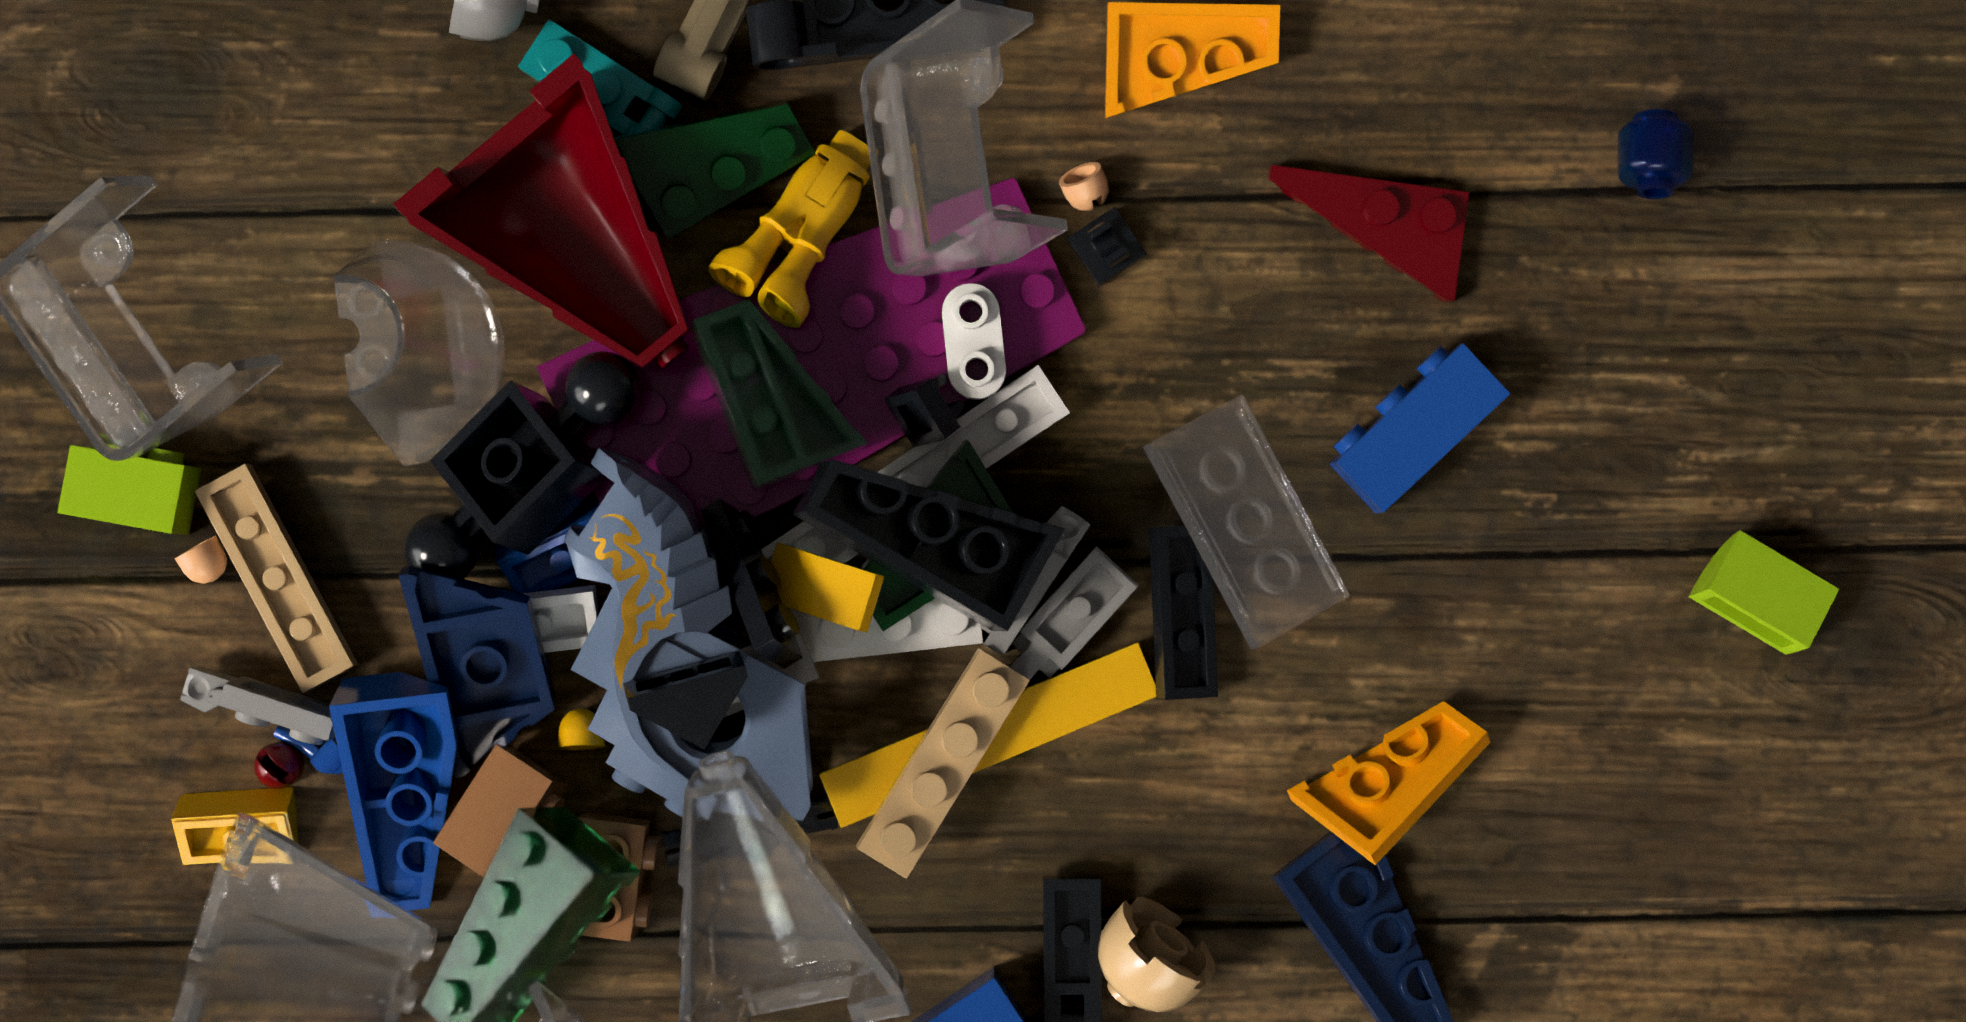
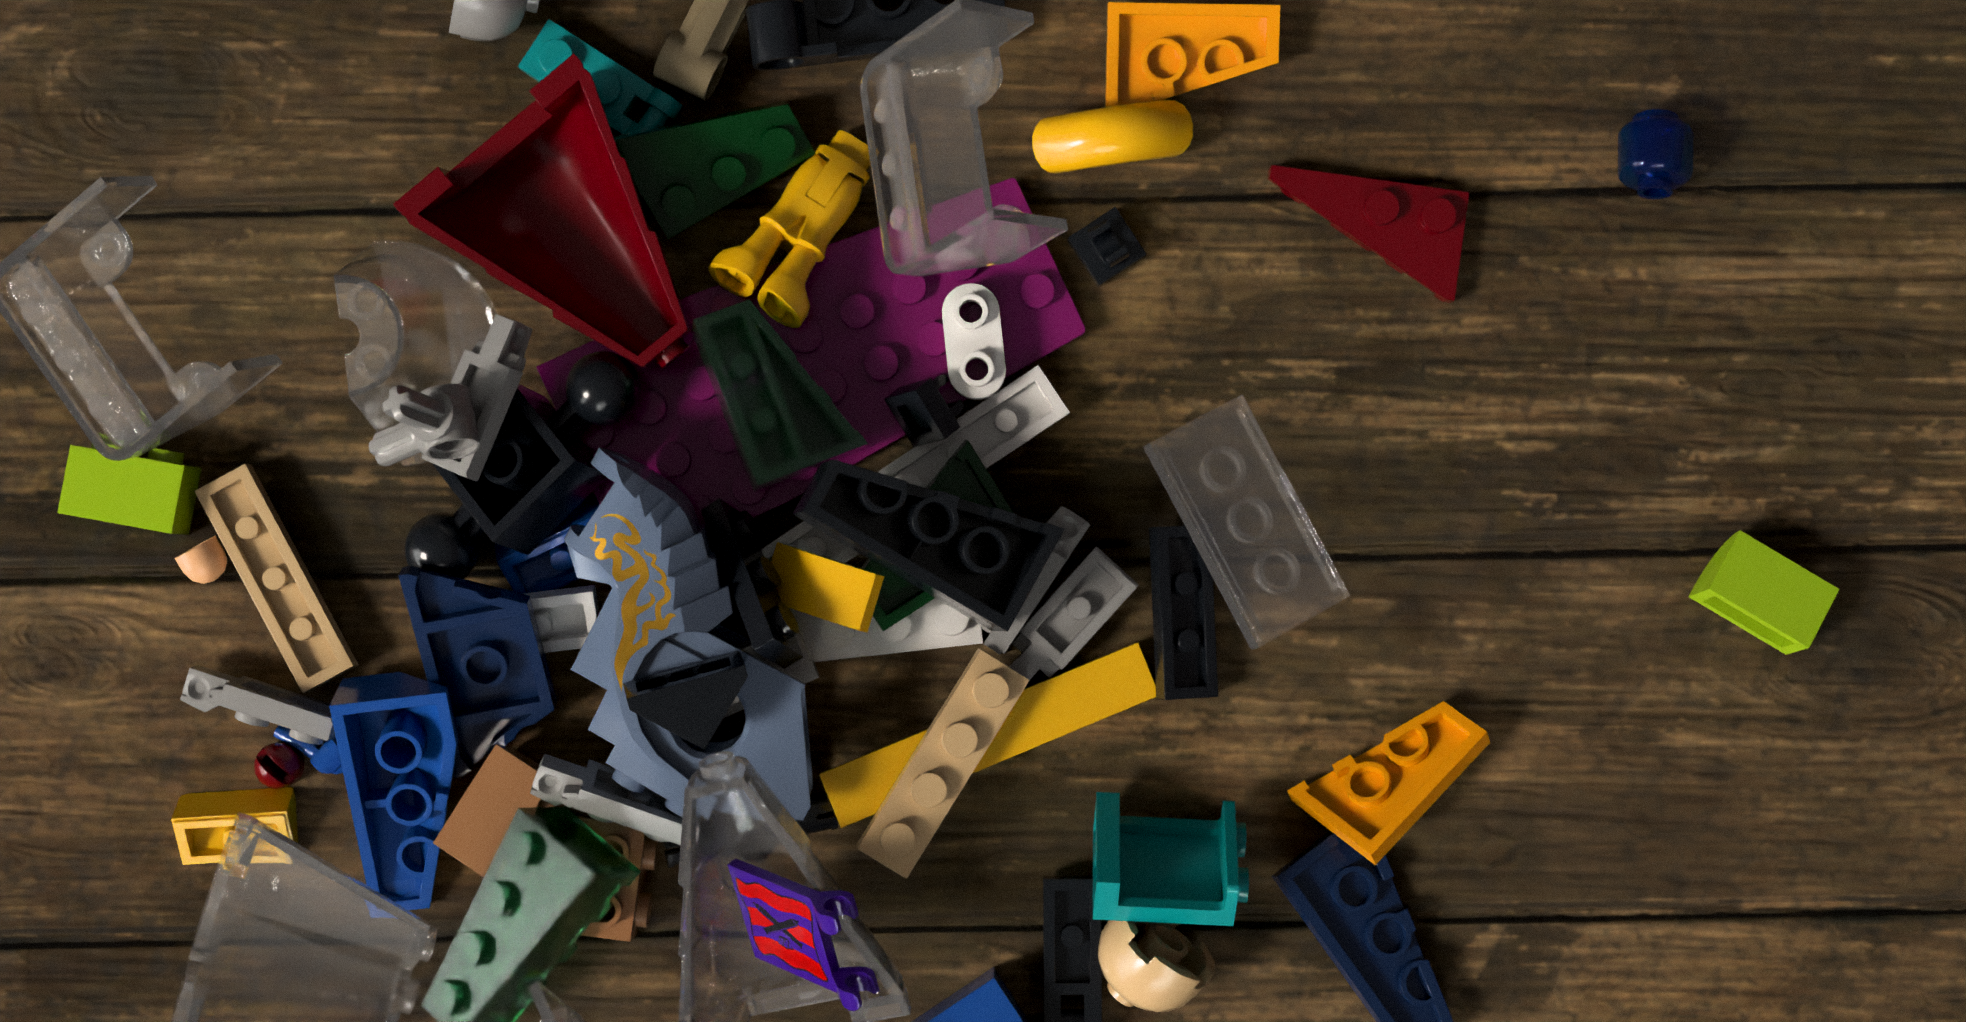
yellow hinge [558,708,605,750] -> none
light nougat hinge [1059,162,1109,211] -> none
blue brick [1329,343,1510,514] -> none
none -> light grey axle [369,383,480,466]
none -> light grey hinge [421,314,533,482]
none -> light grey hinge [530,754,694,847]
none -> dark purple flag [727,858,880,1011]
none -> yellow cylinder [1032,100,1193,174]
none -> teal panel [1093,792,1249,926]

